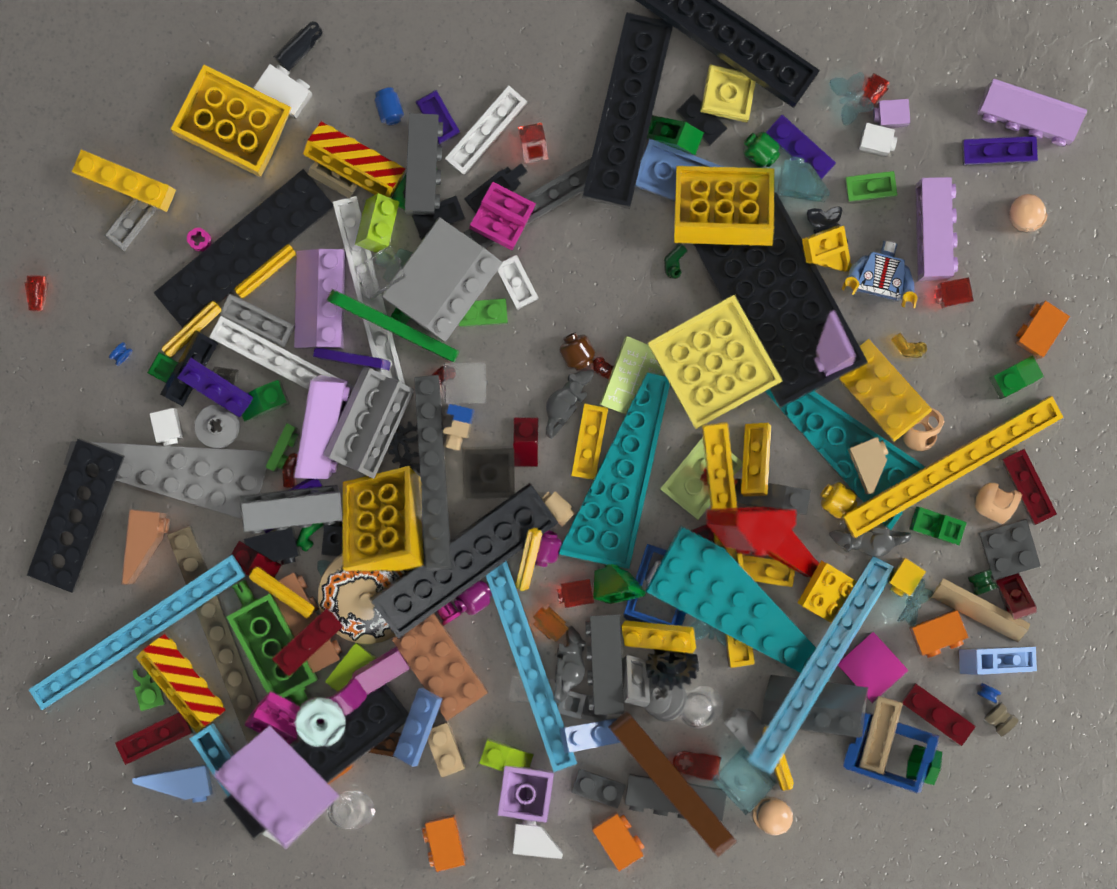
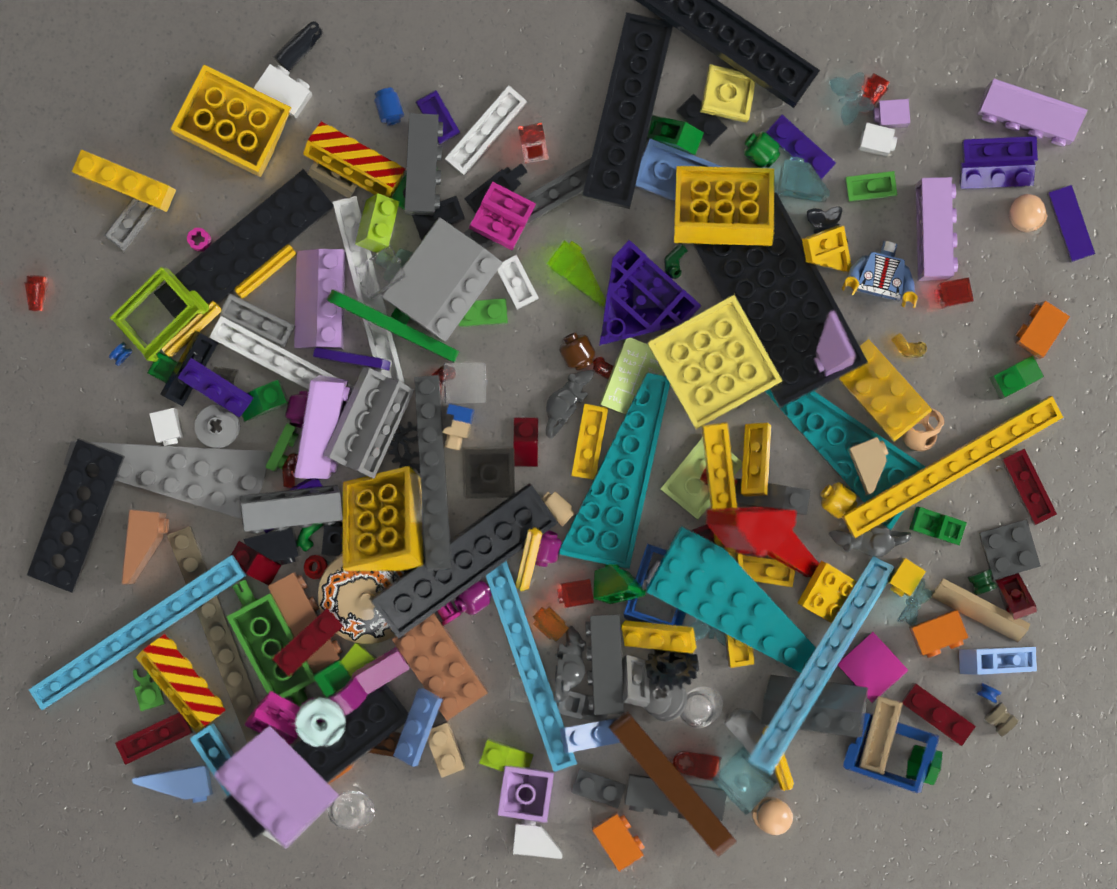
yellow axle [249,567,315,618] -> none
orange brick [422,815,466,872] -> none
light nougat helmet [975,483,1022,524] -> none
none -> lime piece [110,267,209,362]
none -> magenta head [285,391,309,428]
none -> red plate [304,555,328,579]
none -> green panel [313,660,351,698]
none -> clear neon green slope [547,240,606,310]
none -> dark purple wedge [599,240,702,345]
none -> dark purple plate [960,160,1036,189]
none -> dark purple tile [1047,185,1095,262]

